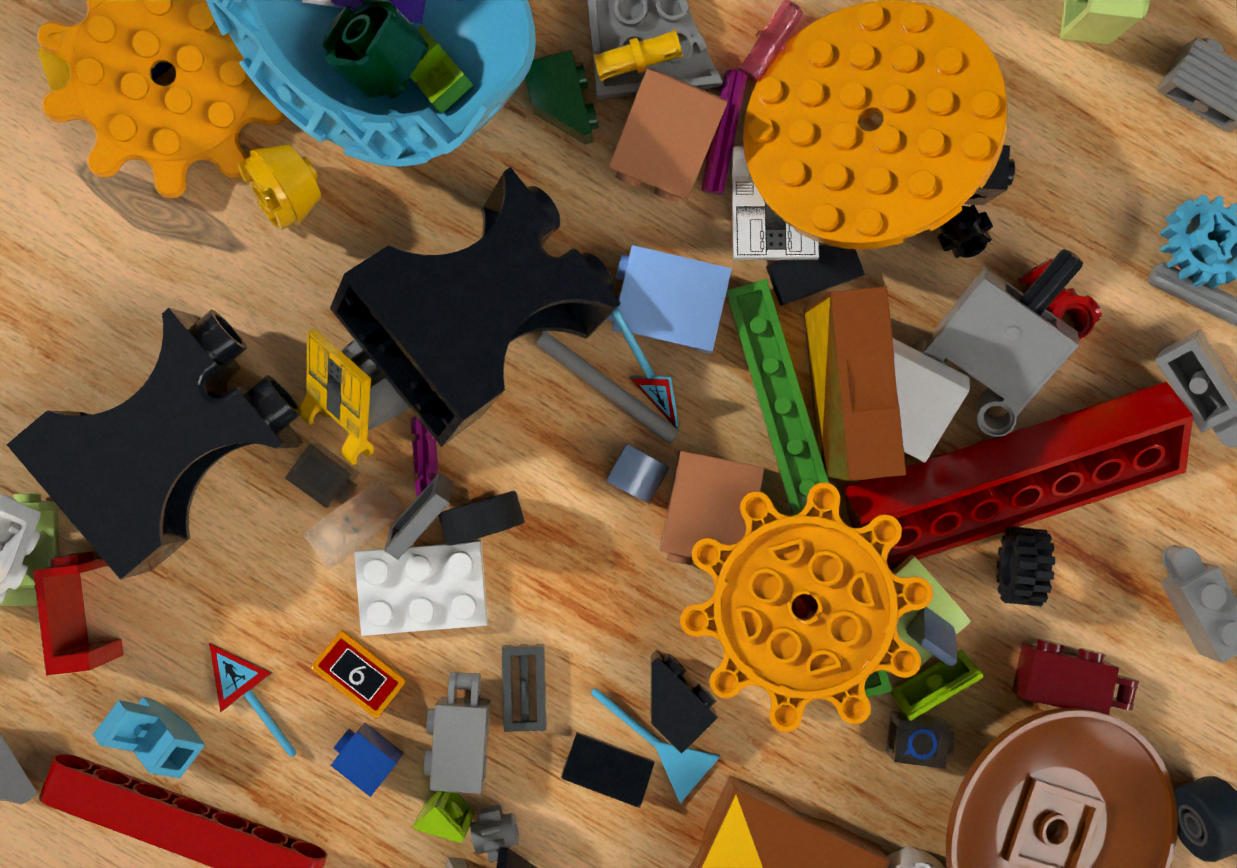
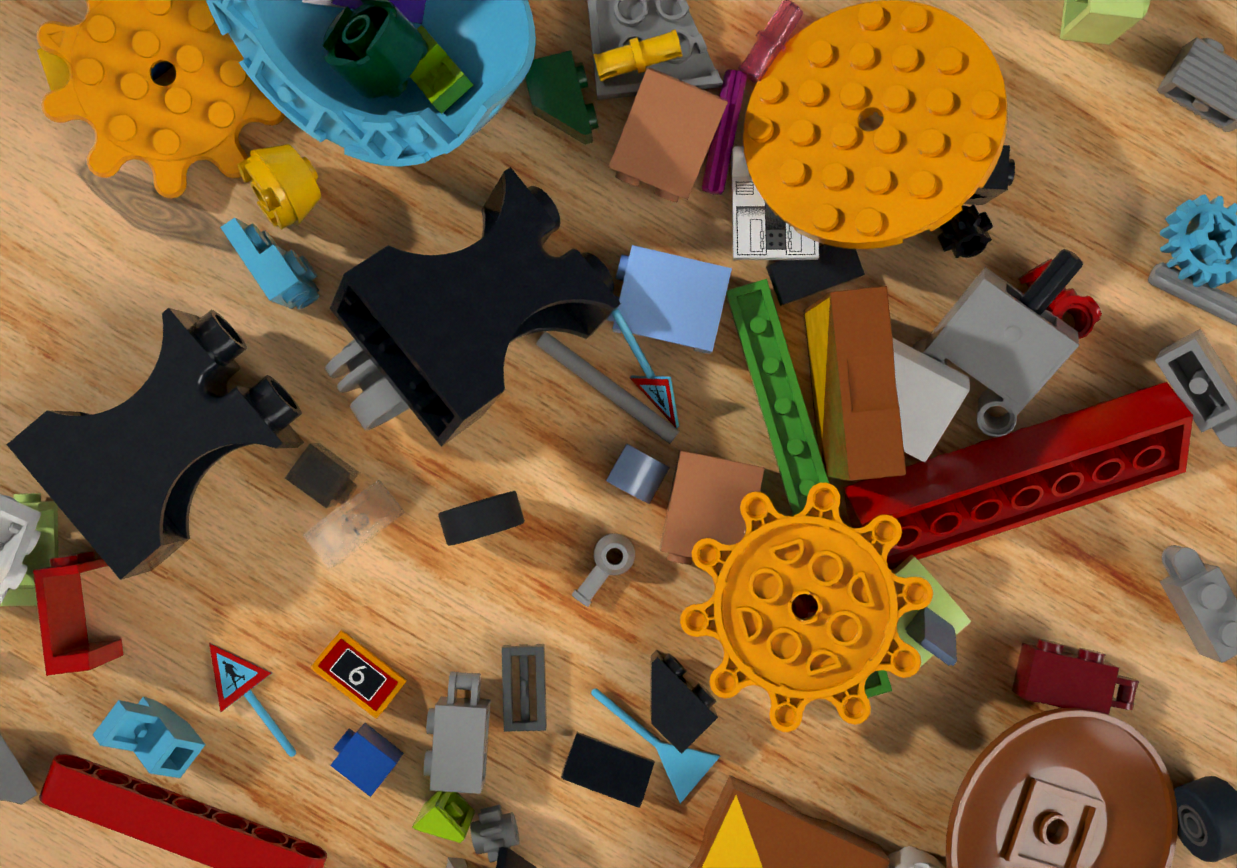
yellow flag [300,328,374,465] -> none
white plate [354,540,488,636] -> none
dark grey tile [384,472,453,560] -> none
magenta axle [411,416,438,496] -> none
clear smoke brick [886,711,955,769] -> none
lime slope [890,649,984,721] -> none
black tyre [996,526,1055,607] -> none
none -> medium azure plate [220,217,319,309]
none -> light grey bar [572,533,635,607]

